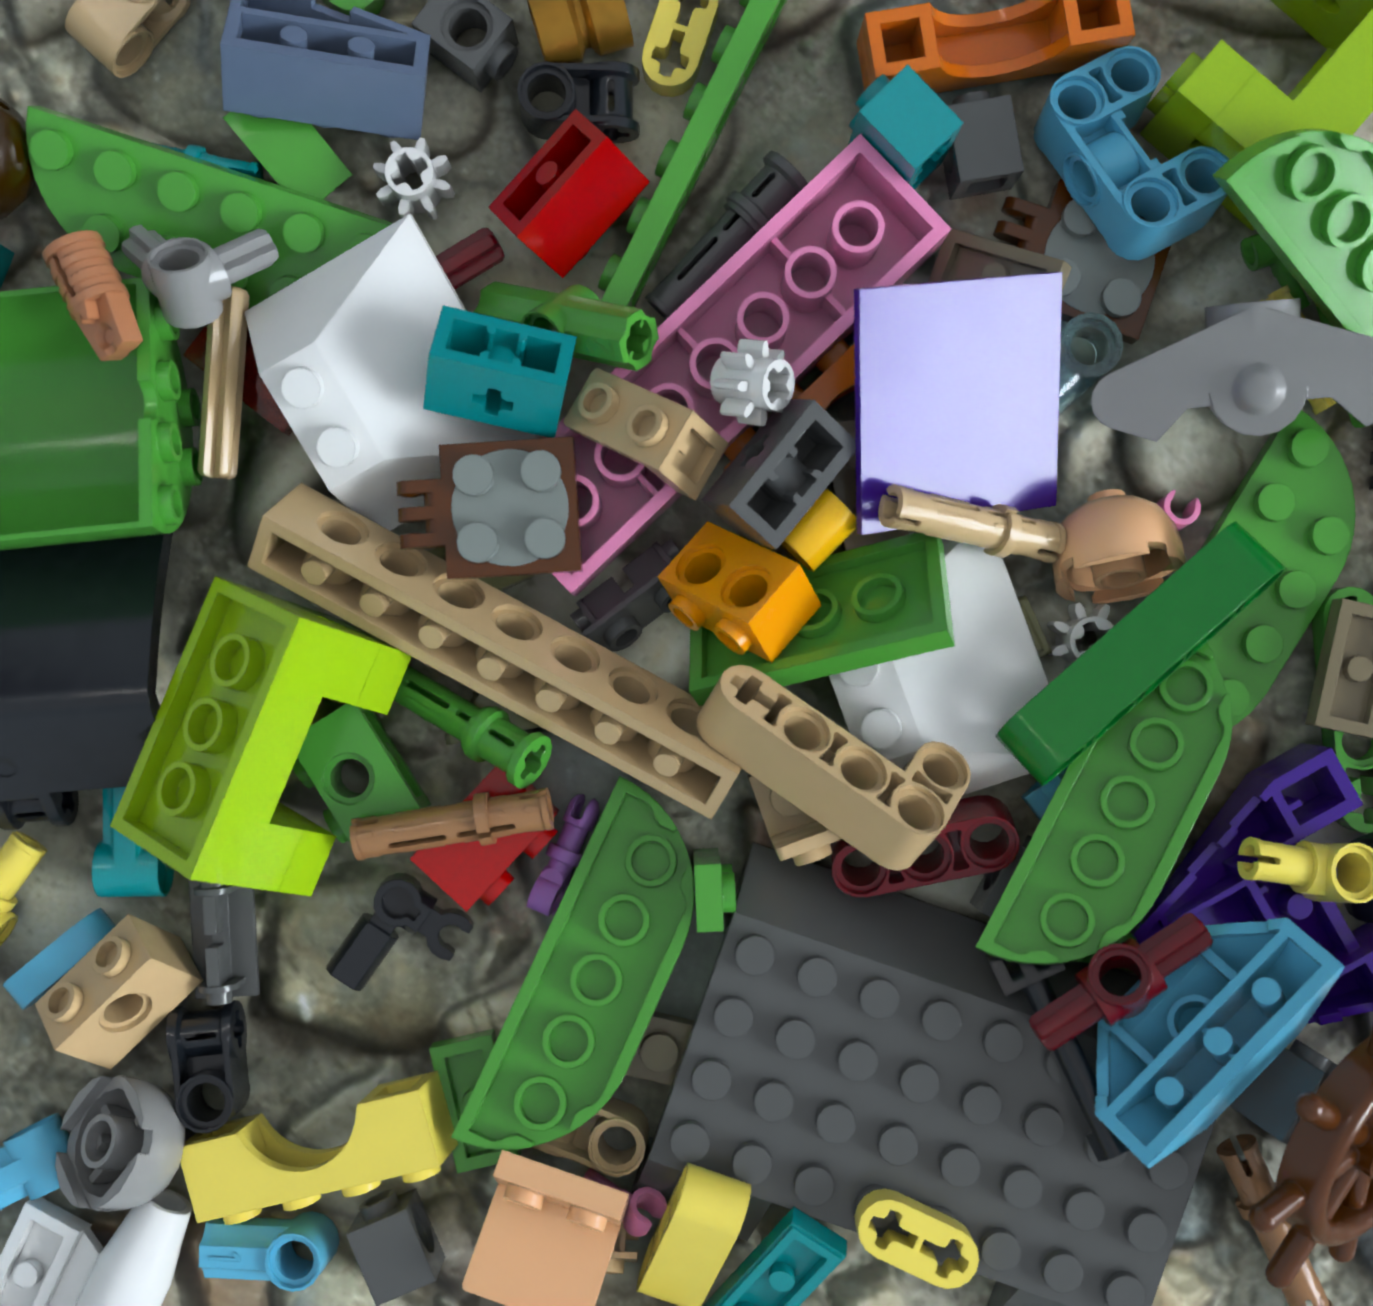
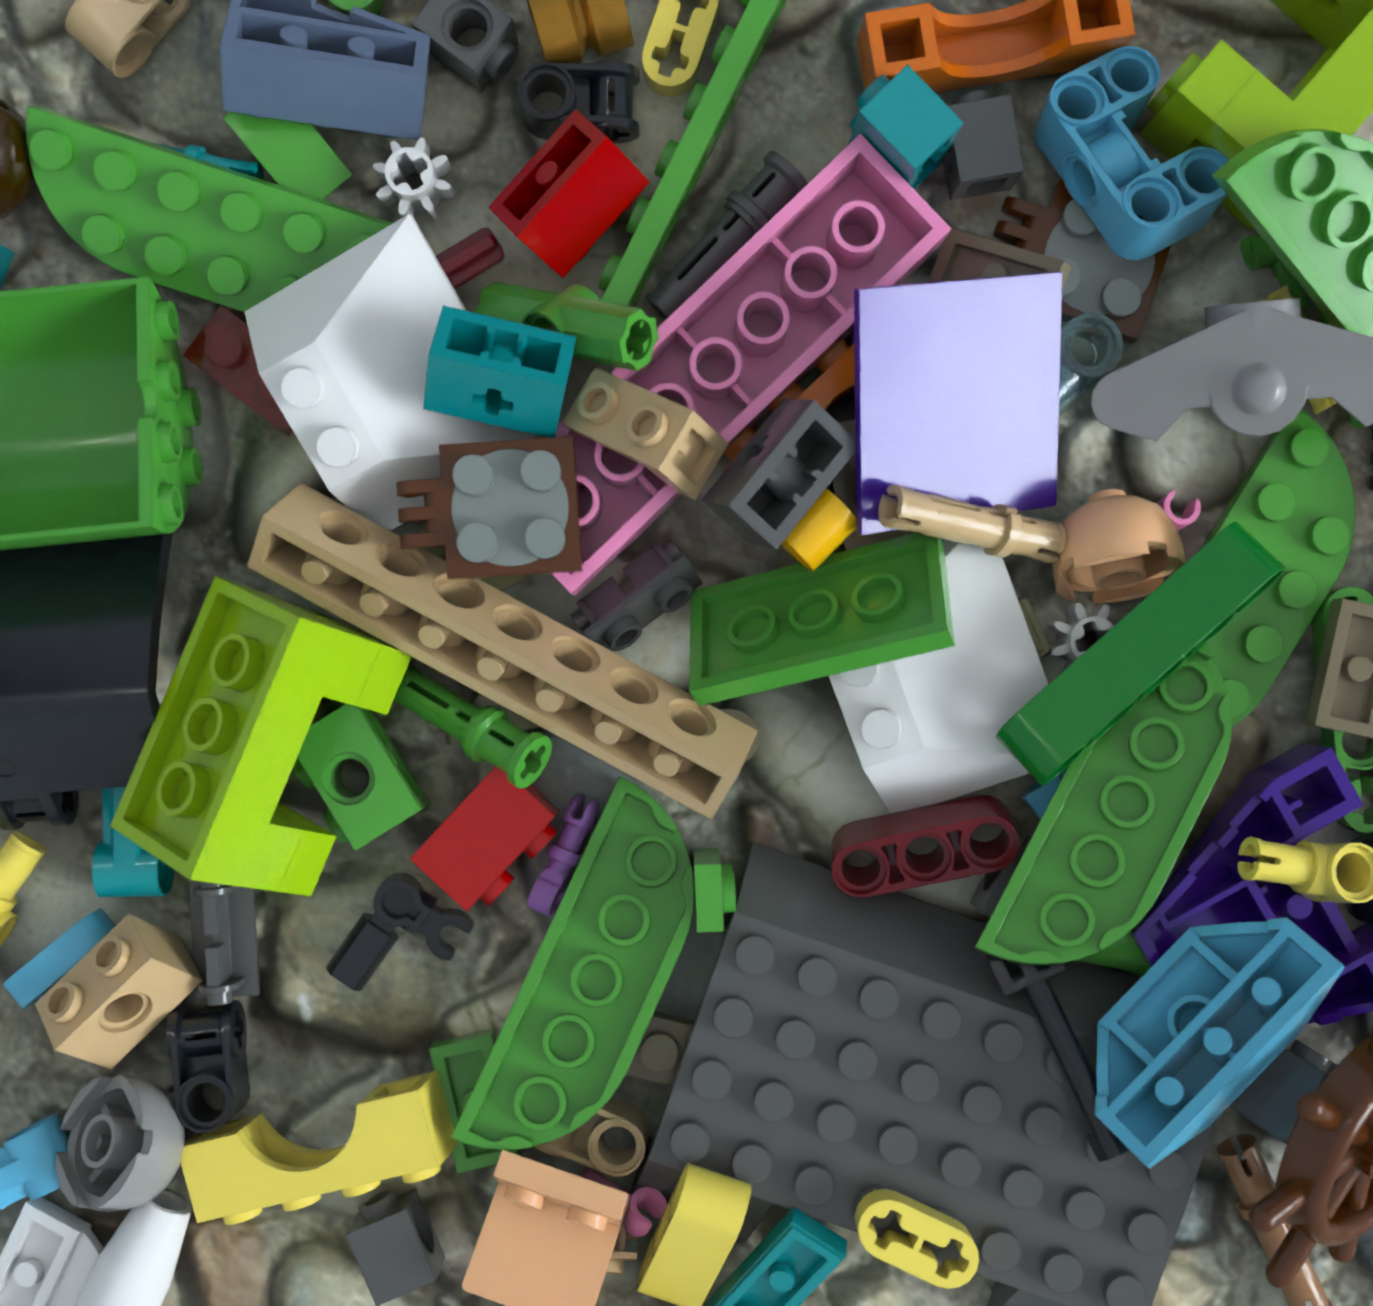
nougat hinge [42,230,143,361] -> none
light grey axle [122,225,279,329] -> none
tan axle [198,286,250,479] -> none
medium azure piece [199,1211,340,1292] -> none
medium nougat pin [349,787,554,861] -> none
light orange brick [658,521,822,663] -> none
tan beam [696,665,971,871] -> none
white gear [710,339,795,426] -> none
tan bracket [747,775,842,866] -> none
dark red axle [1029,913,1213,1051] -> none

